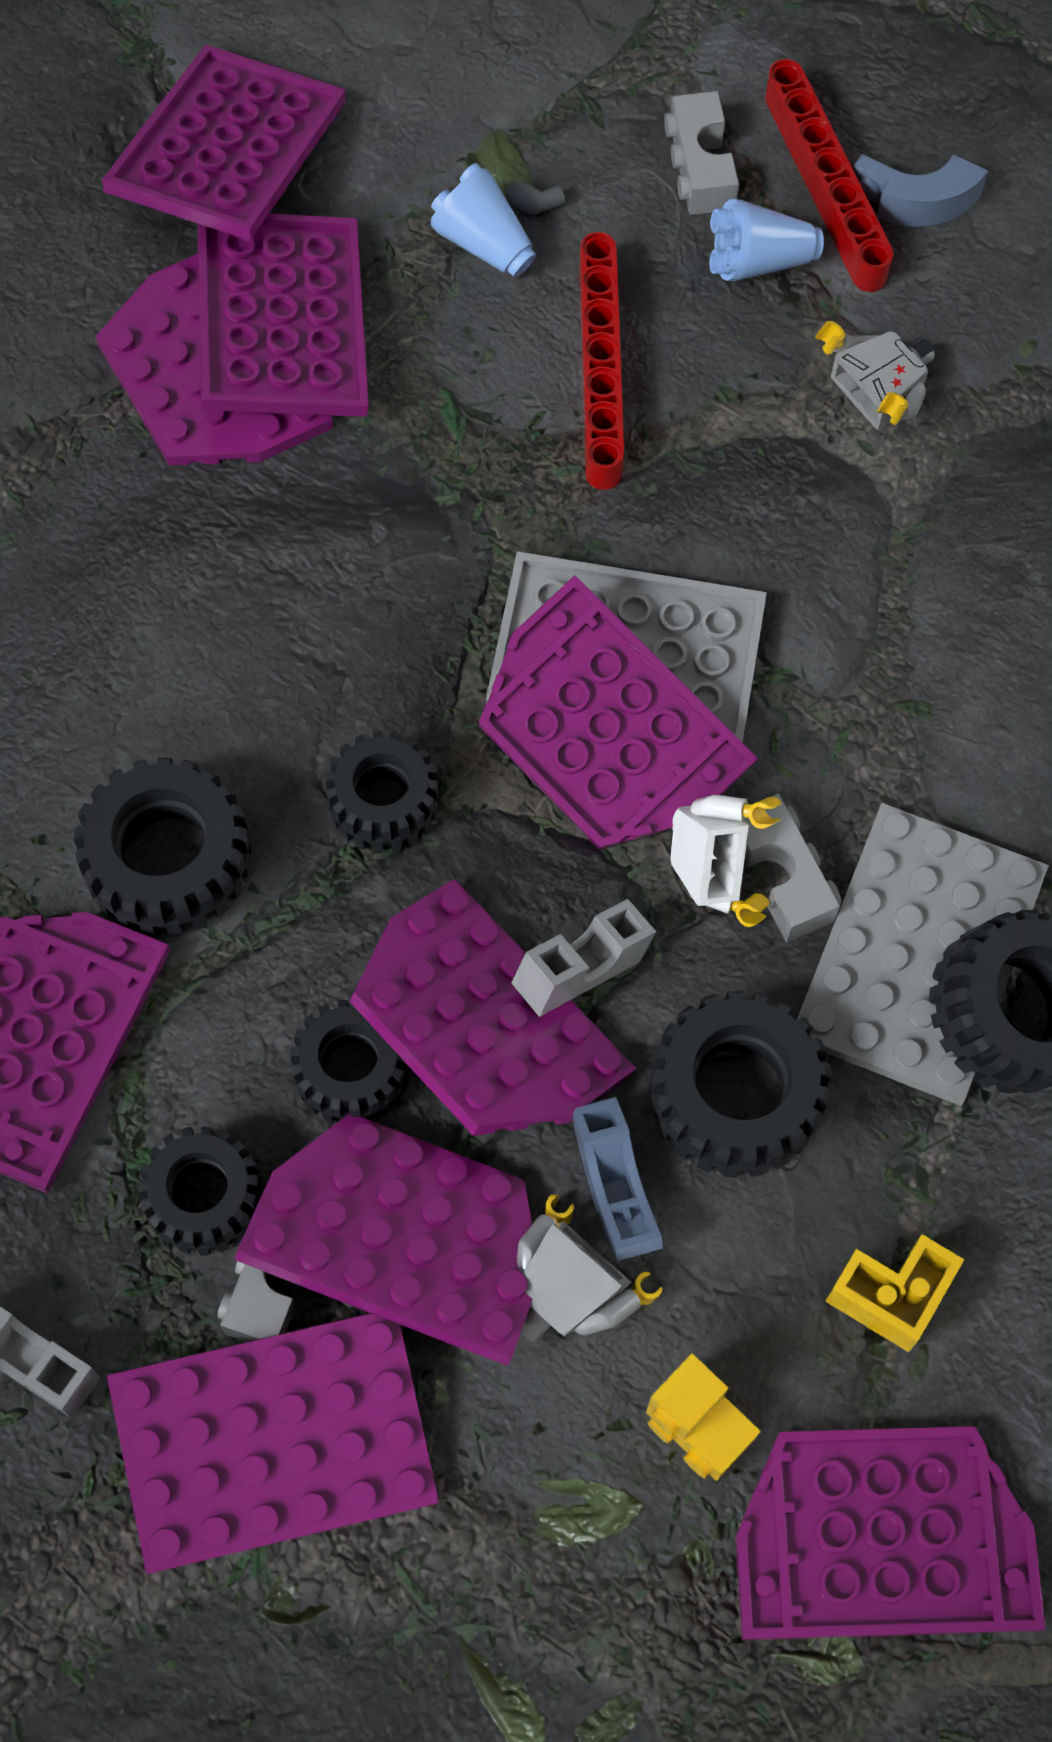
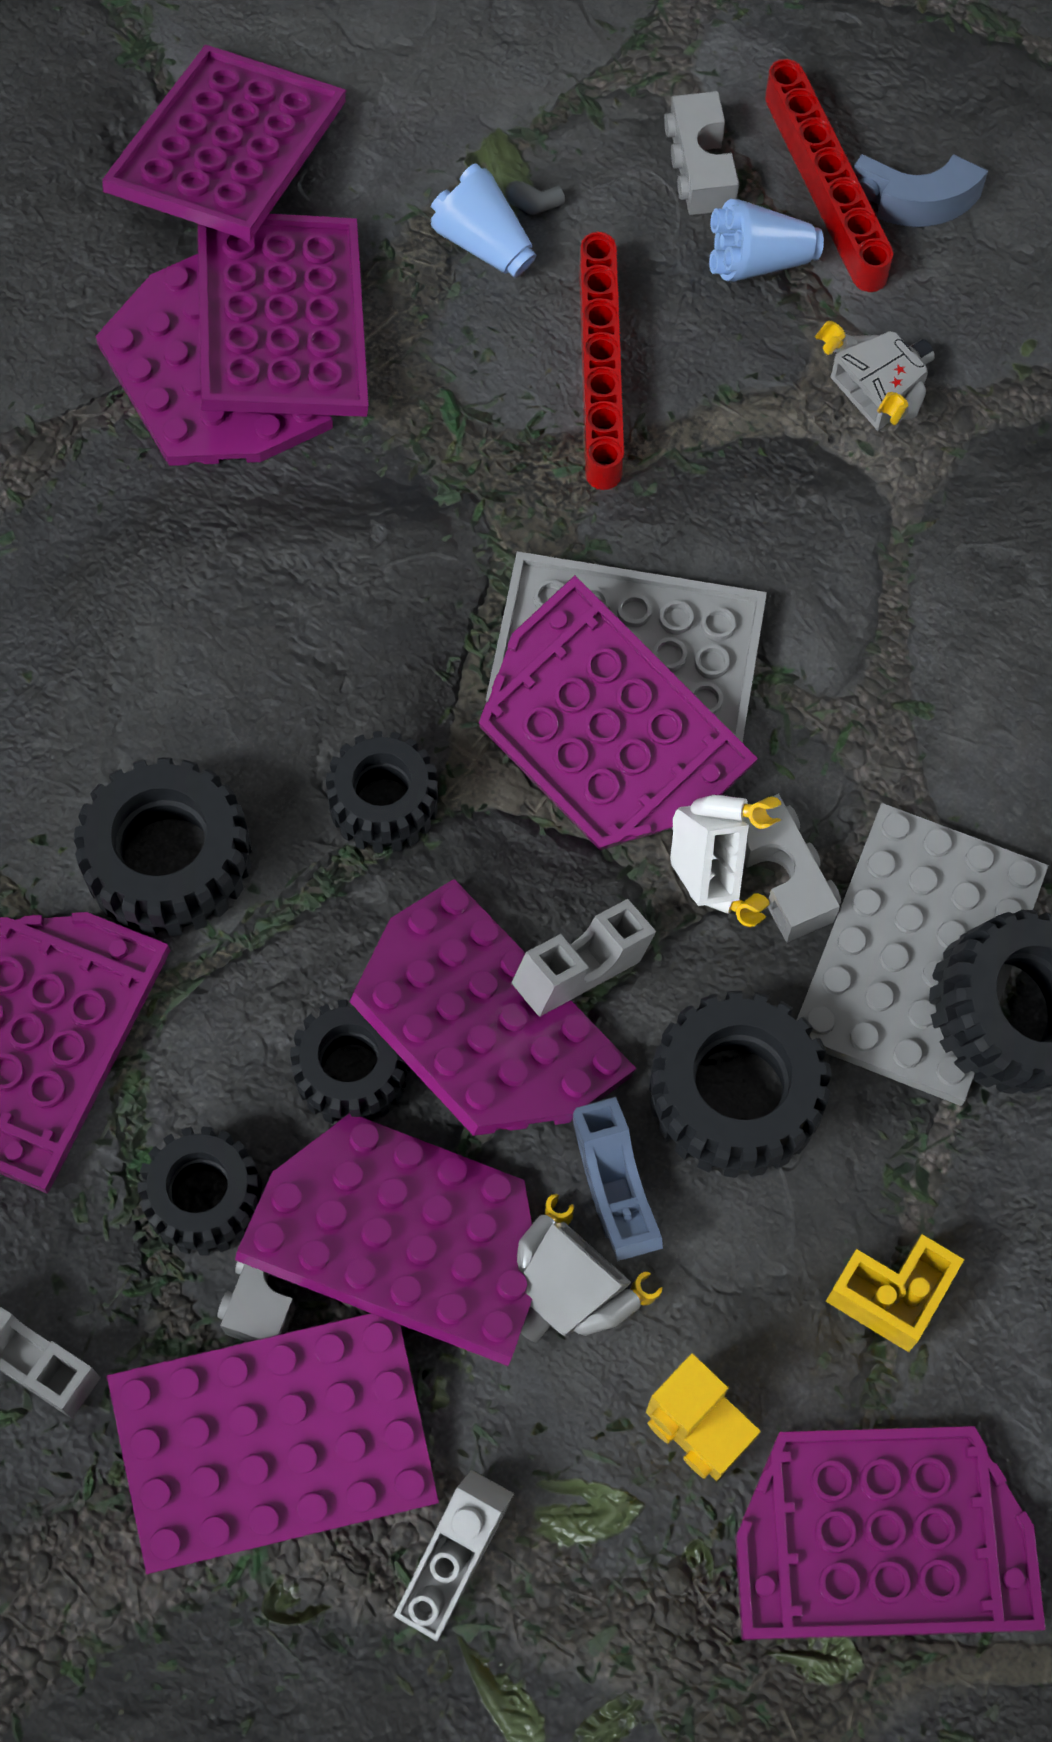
none -> light grey slope [394,1470,514,1641]

